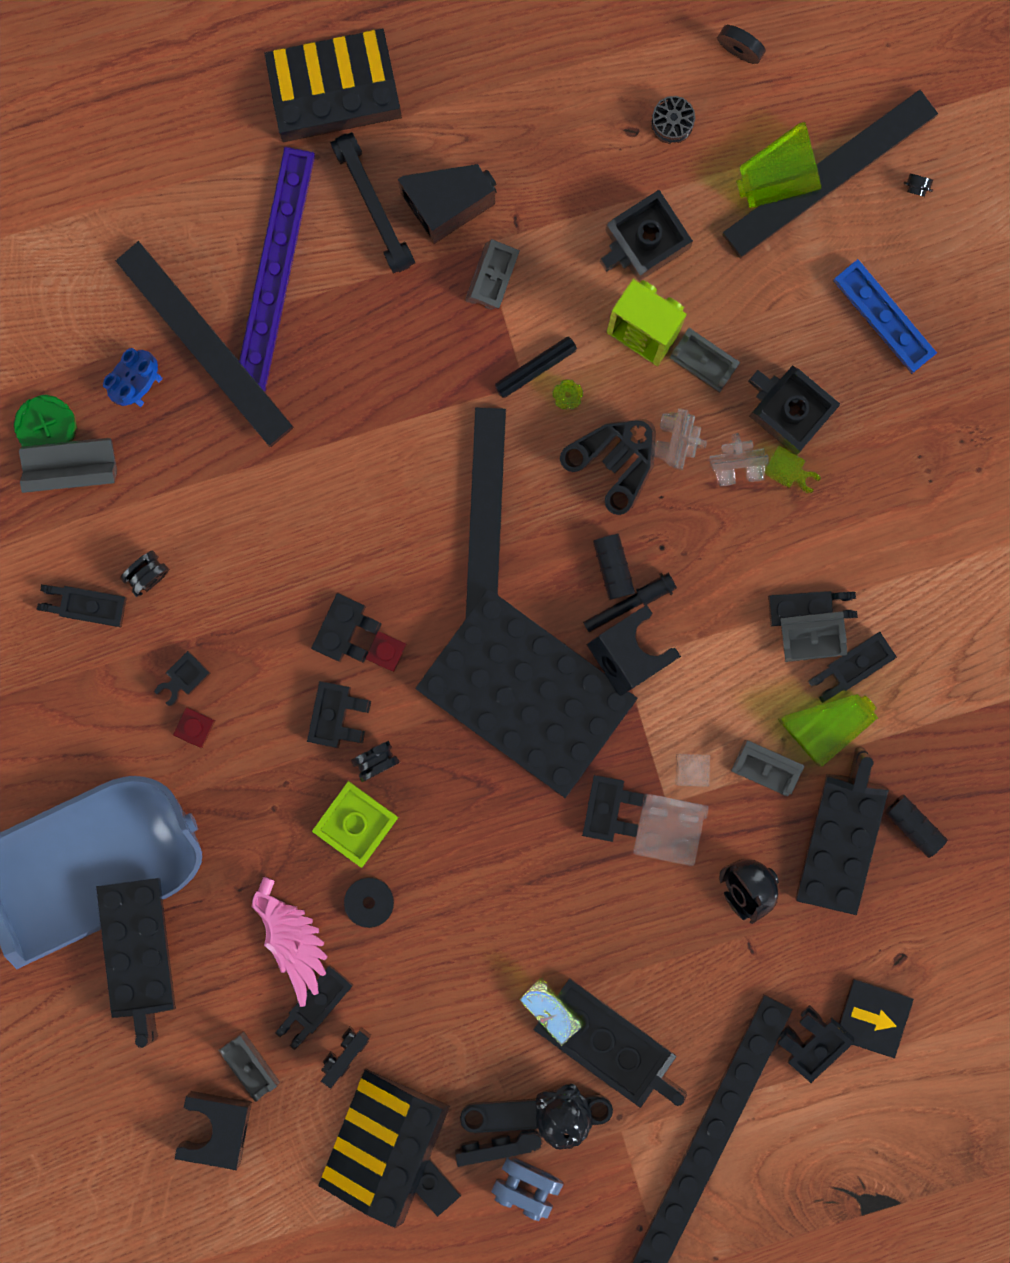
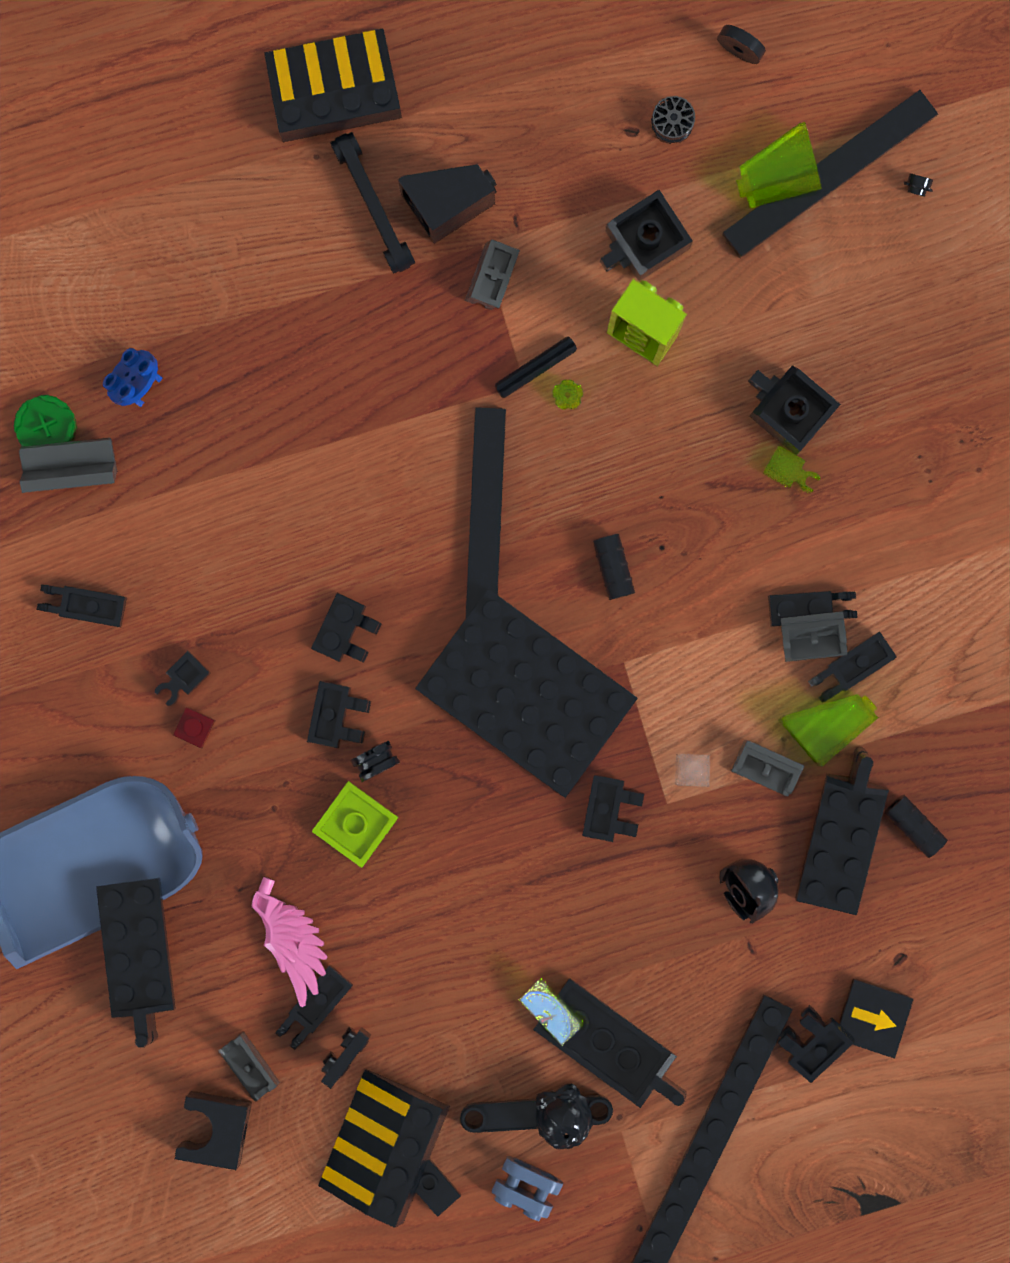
black tile [115,241,294,447] -> none
black wheel [120,550,170,597] -> none
dark purple tile [239,147,315,391] -> none
black piece [344,877,394,928] -> none
dark red plate [366,631,407,672] -> none
black hinge [455,1129,542,1167] -> none
black connector [560,419,656,515] -> none
black pin [583,572,677,632] -> none
black piece [586,605,681,696] -> none
clear bracket [633,793,709,866] -> none
clear hips [655,409,707,470] -> none
dark grey hinge [669,328,740,393] -> none
clear hips [709,433,769,486] -> none
blue plate [833,259,937,374] -> none

